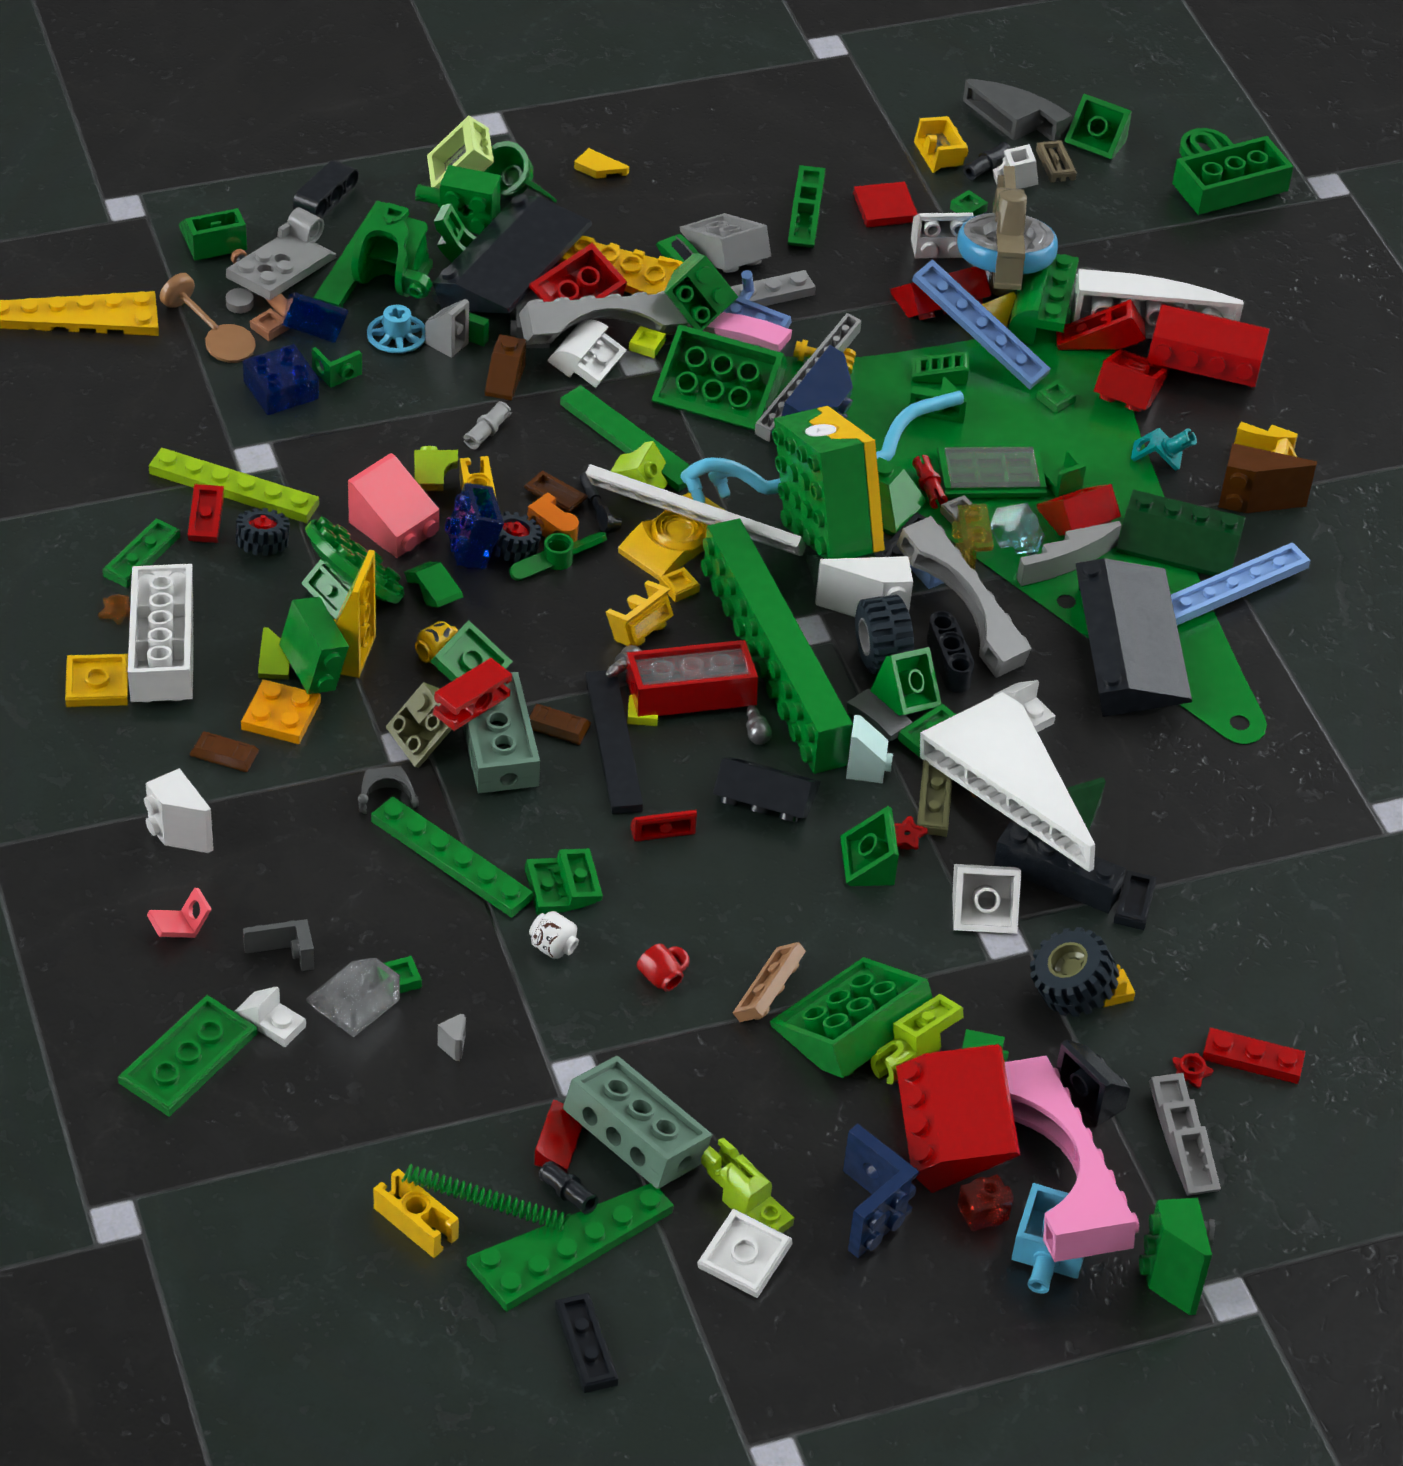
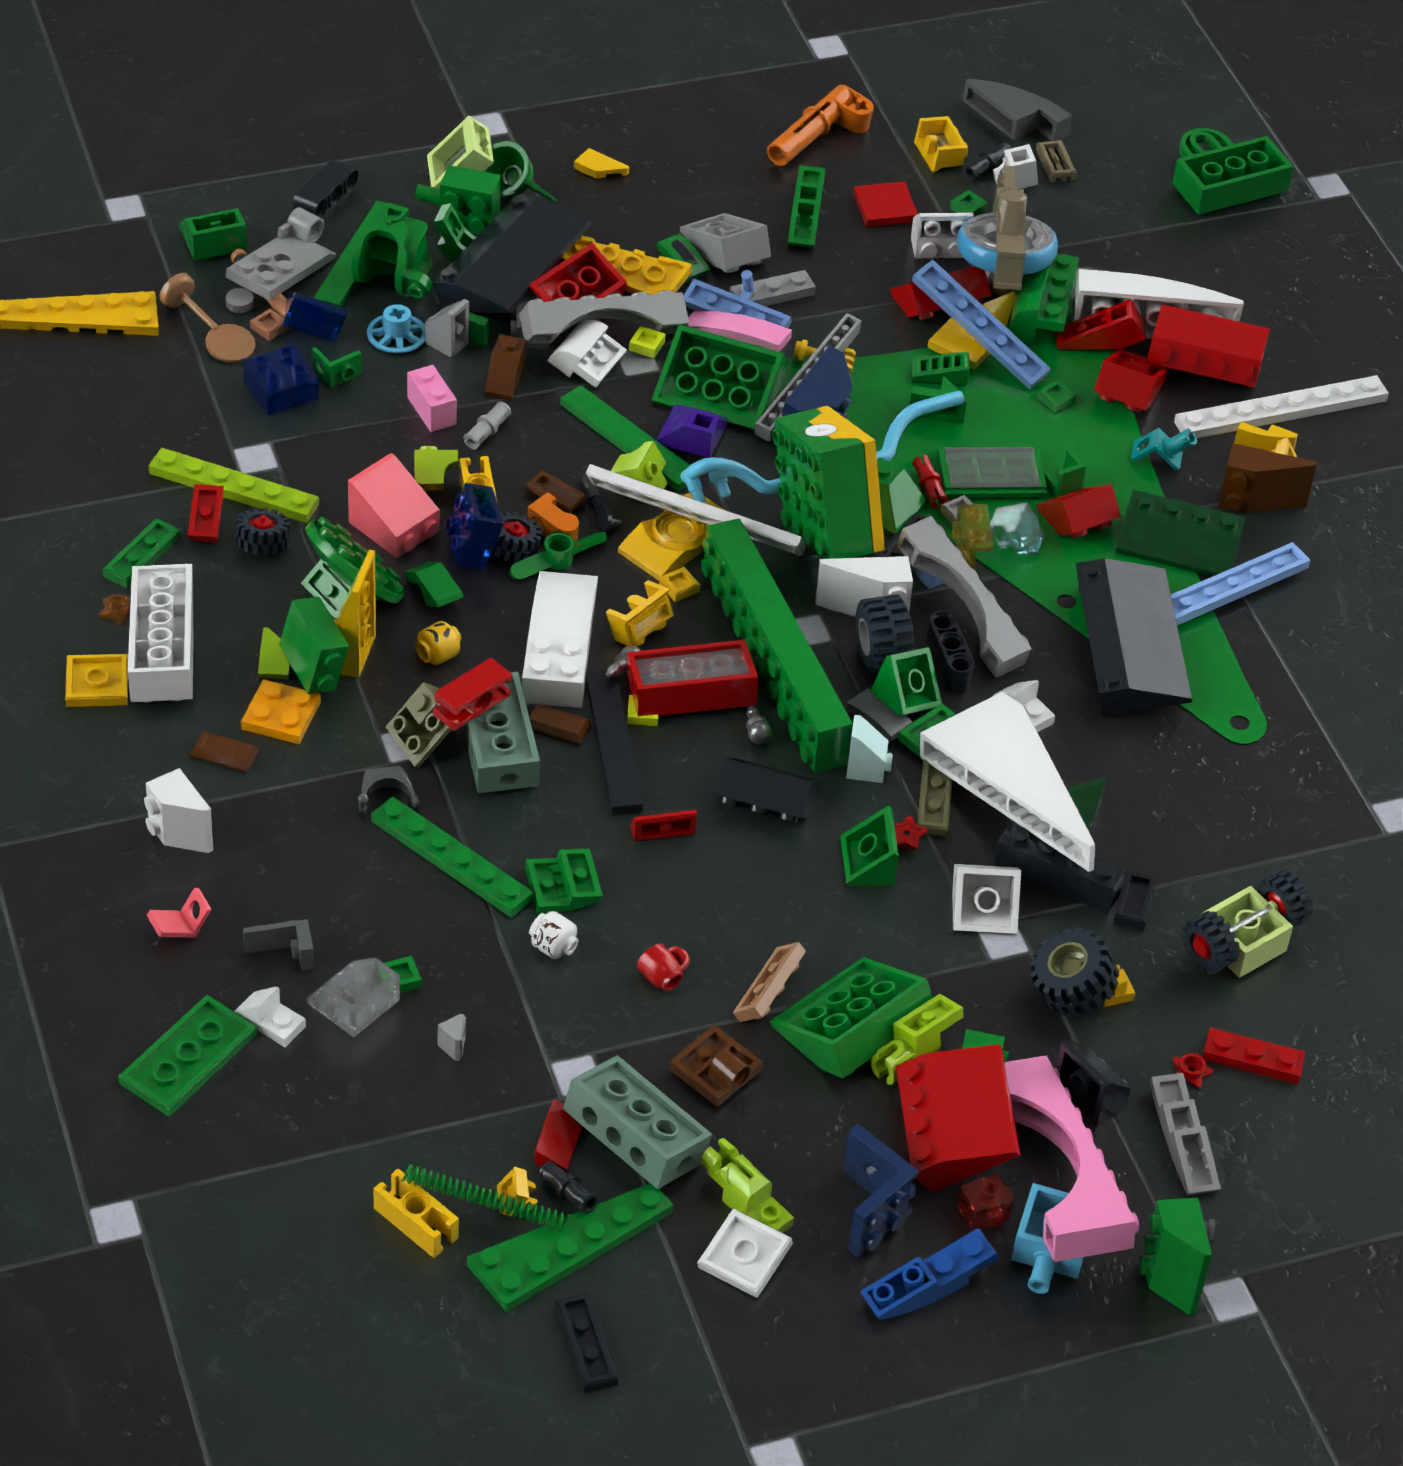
green tile [430,620,513,681] -> none
green slope [664,253,738,331] -> none
light grey slope [1017,521,1121,586] -> none
green slope [1064,93,1132,160] -> none
none -> bright pink brick [407,365,457,432]
none -> yellow tile [497,1167,538,1216]
none -> white slope [522,571,598,708]
none -> dark purple slope [656,404,728,458]
none -> reddish brown plate [669,1024,763,1107]
none -> orange piece [767,85,874,166]
none -> blue slope [860,1228,998,1320]
none -> yellow tile [928,317,990,370]
none -> white plate [1174,375,1389,438]
none -> brick [1181,869,1314,978]

